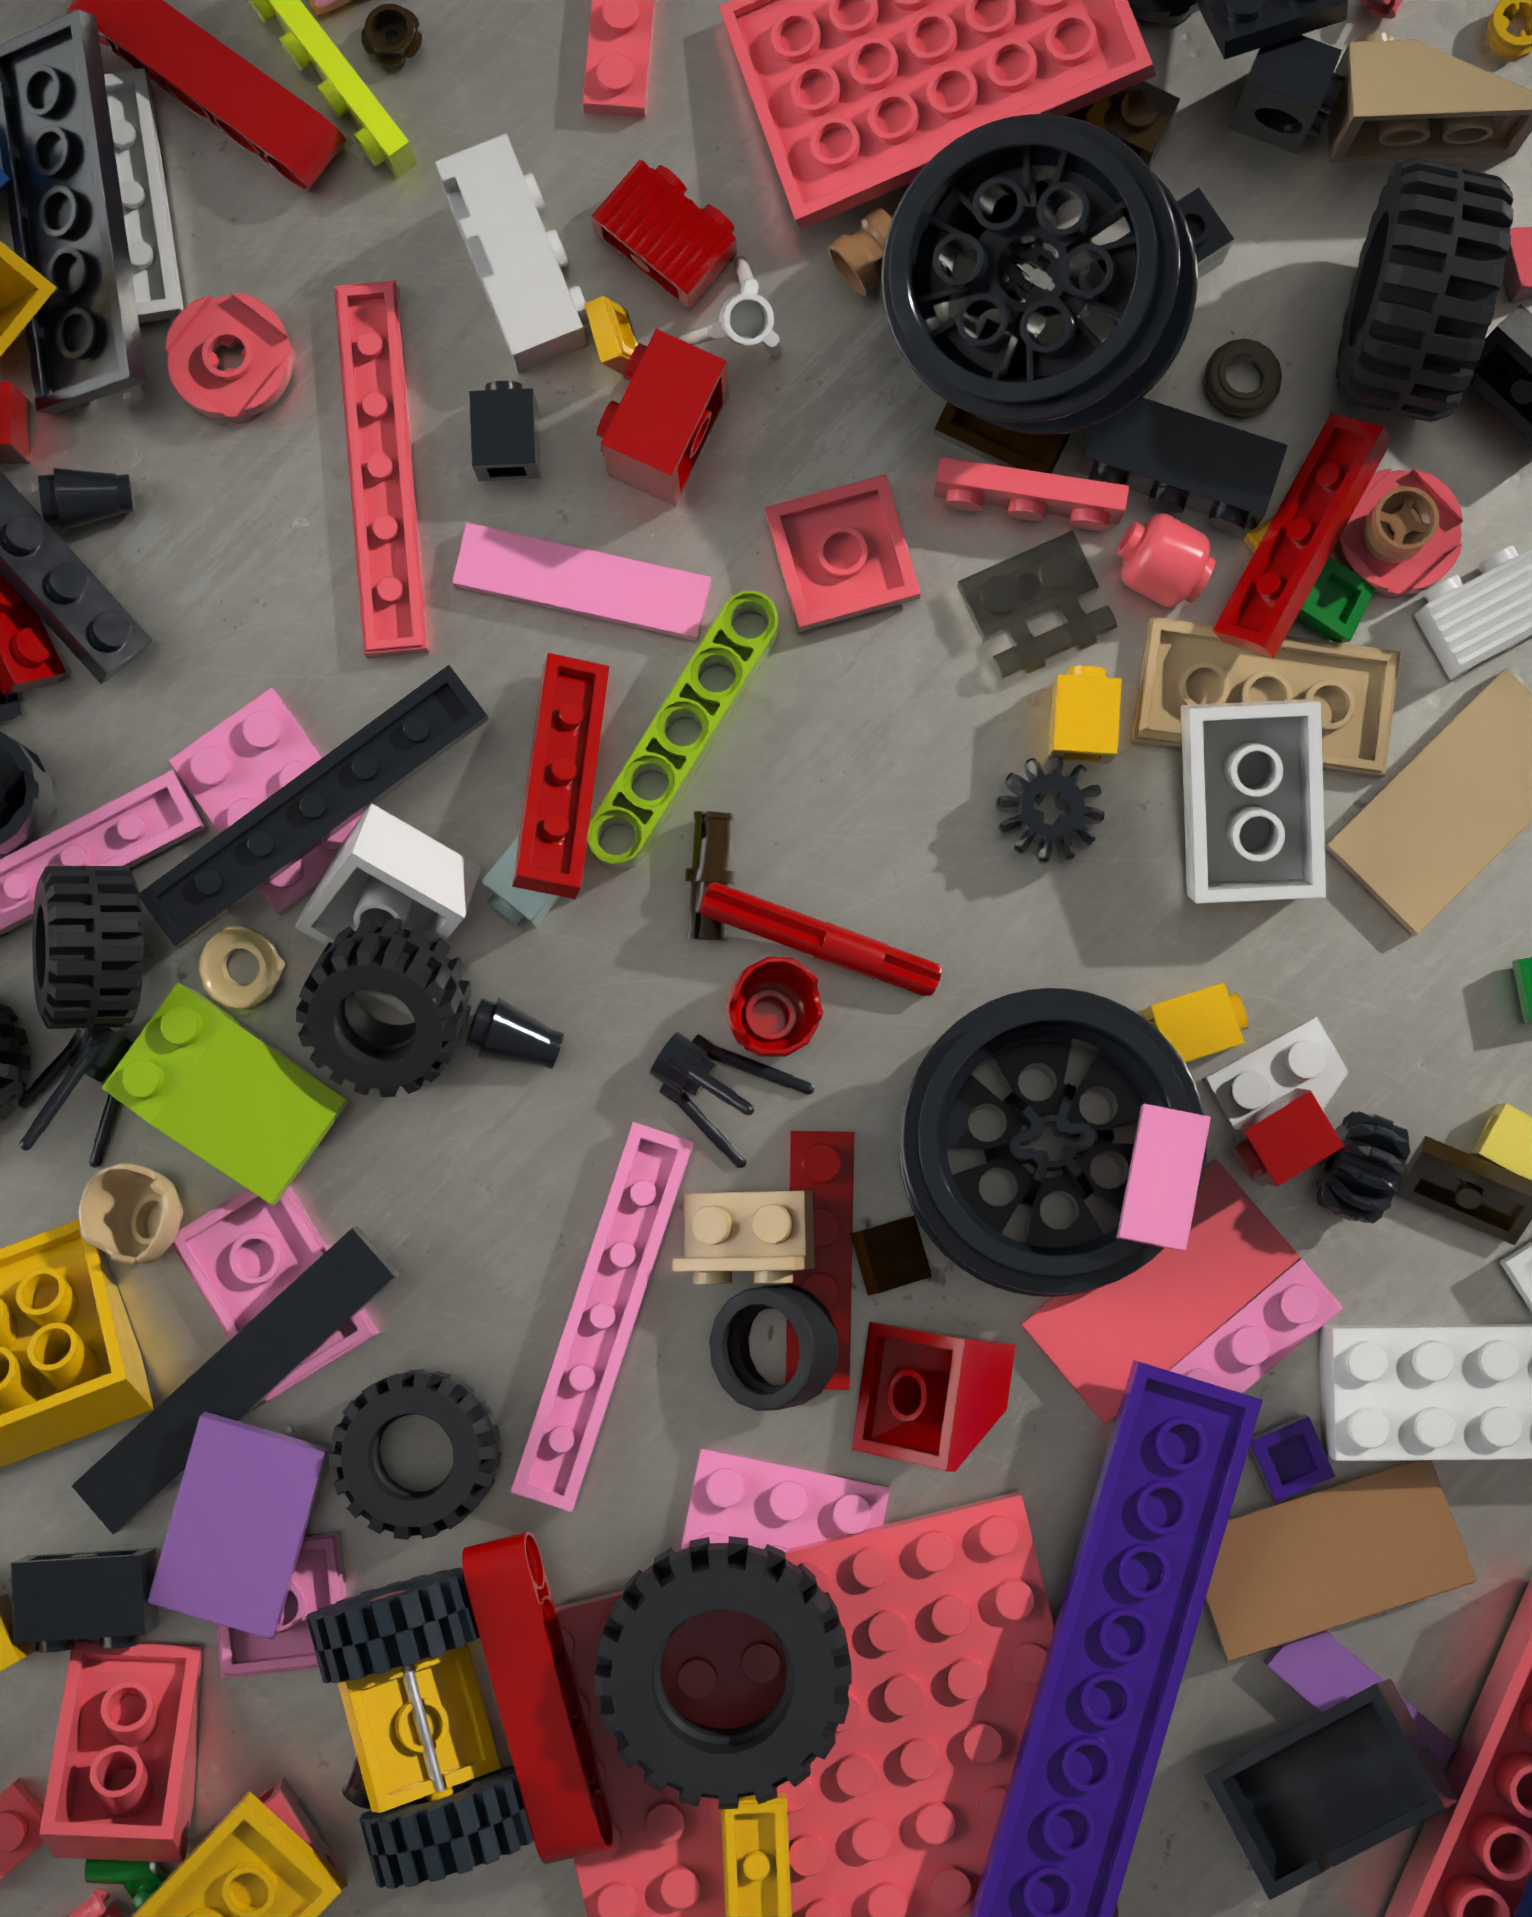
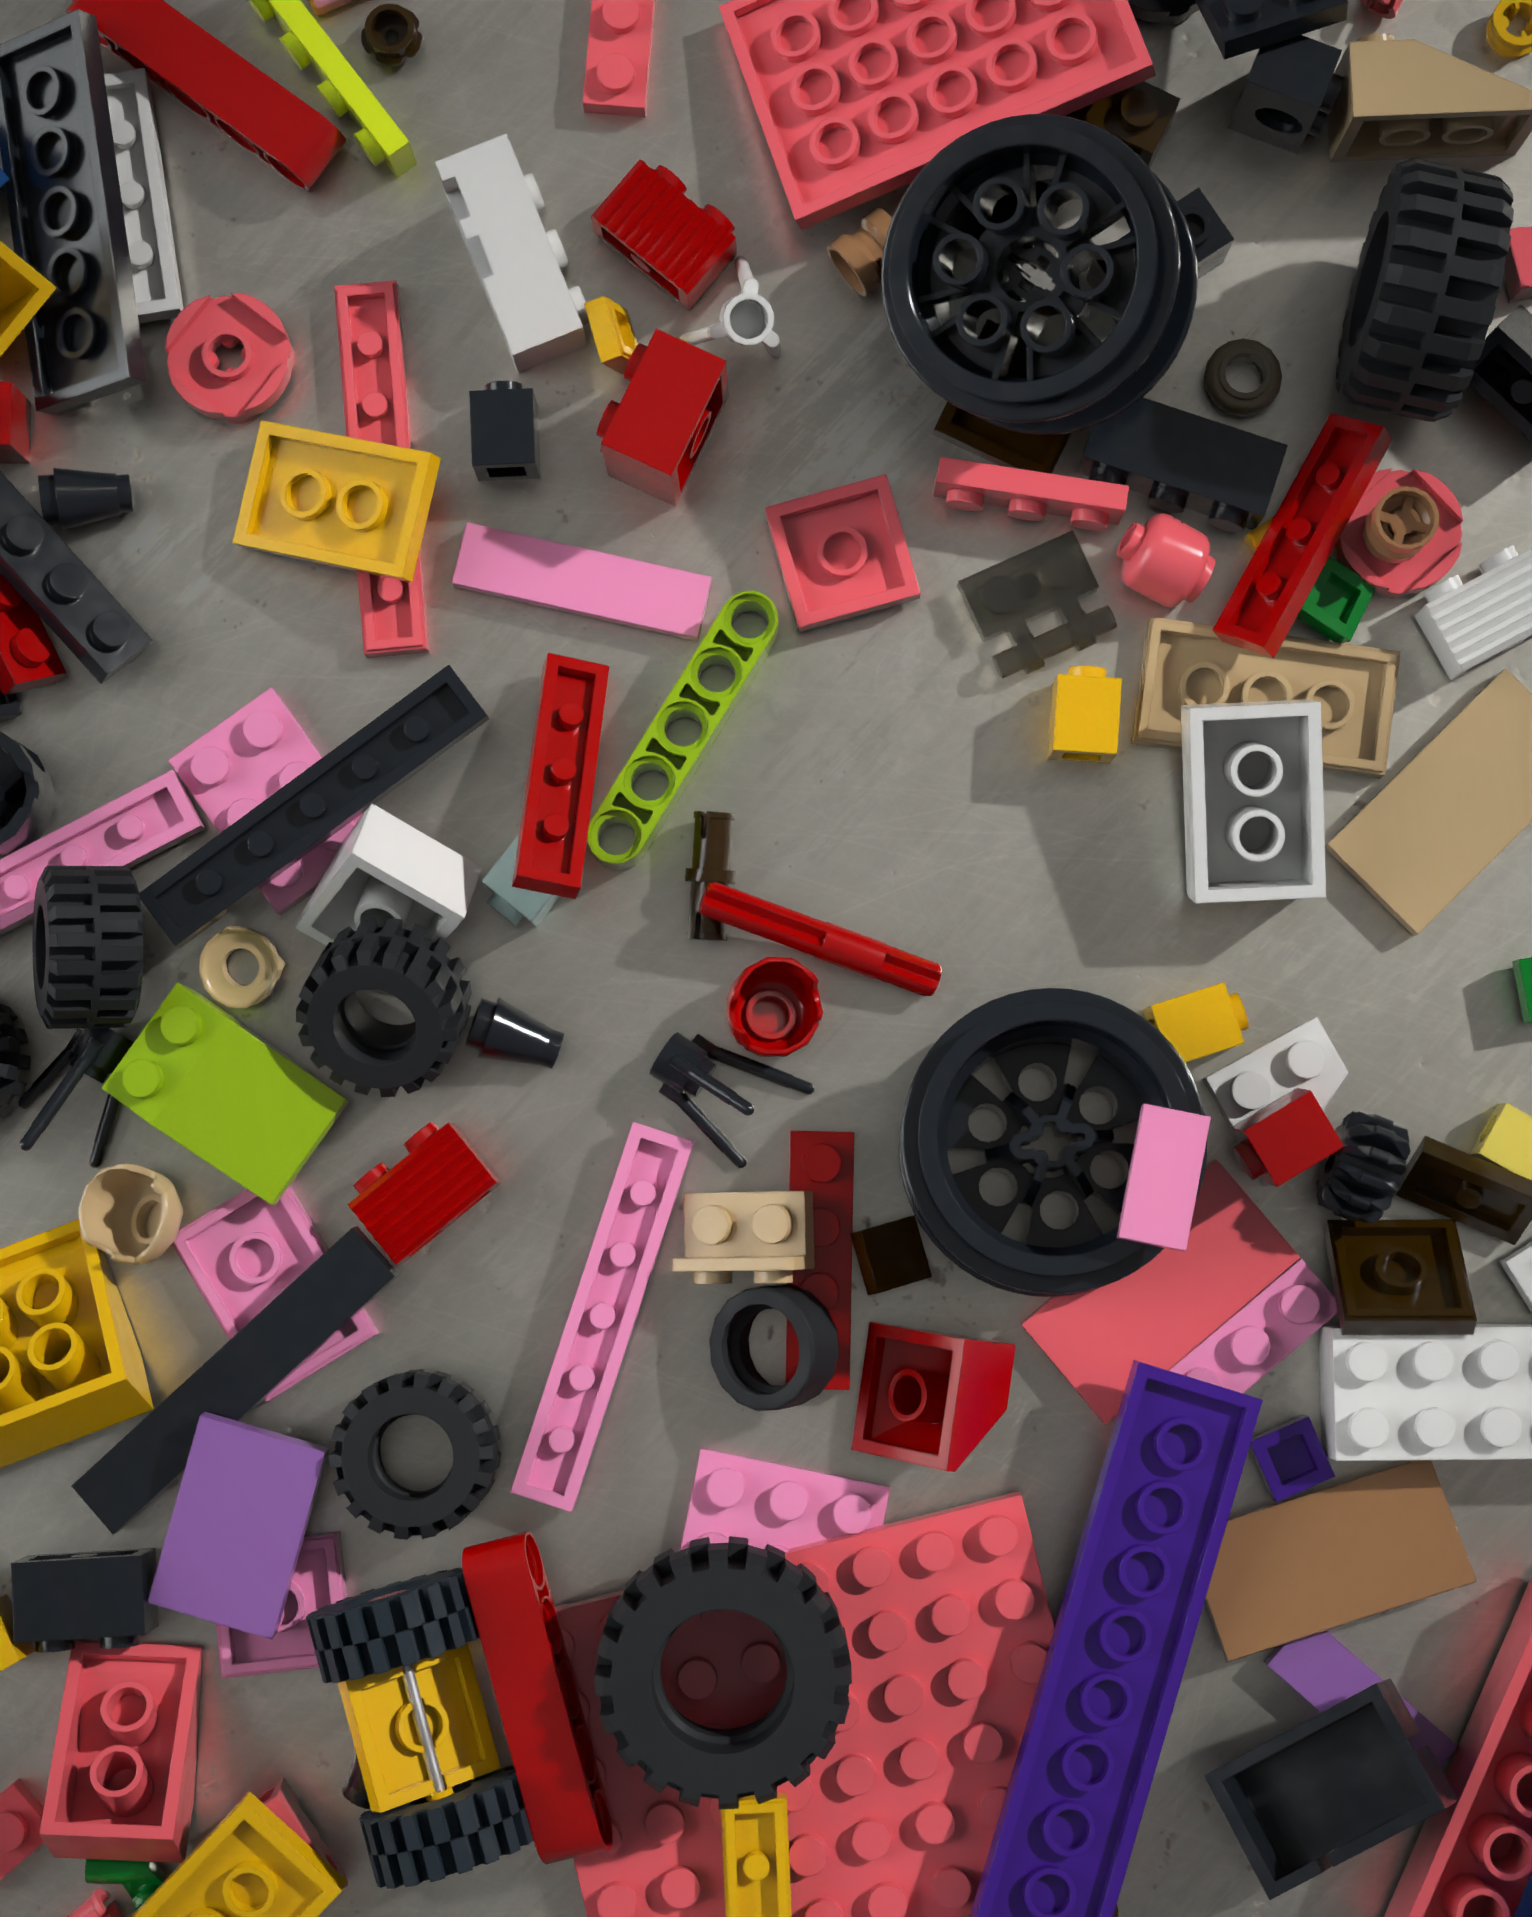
black gear [995,755,1105,865] -> none
none -> yellow plate [232,420,441,582]
none -> red brick [347,1121,502,1265]
none -> dark brown tile [1324,1219,1477,1335]

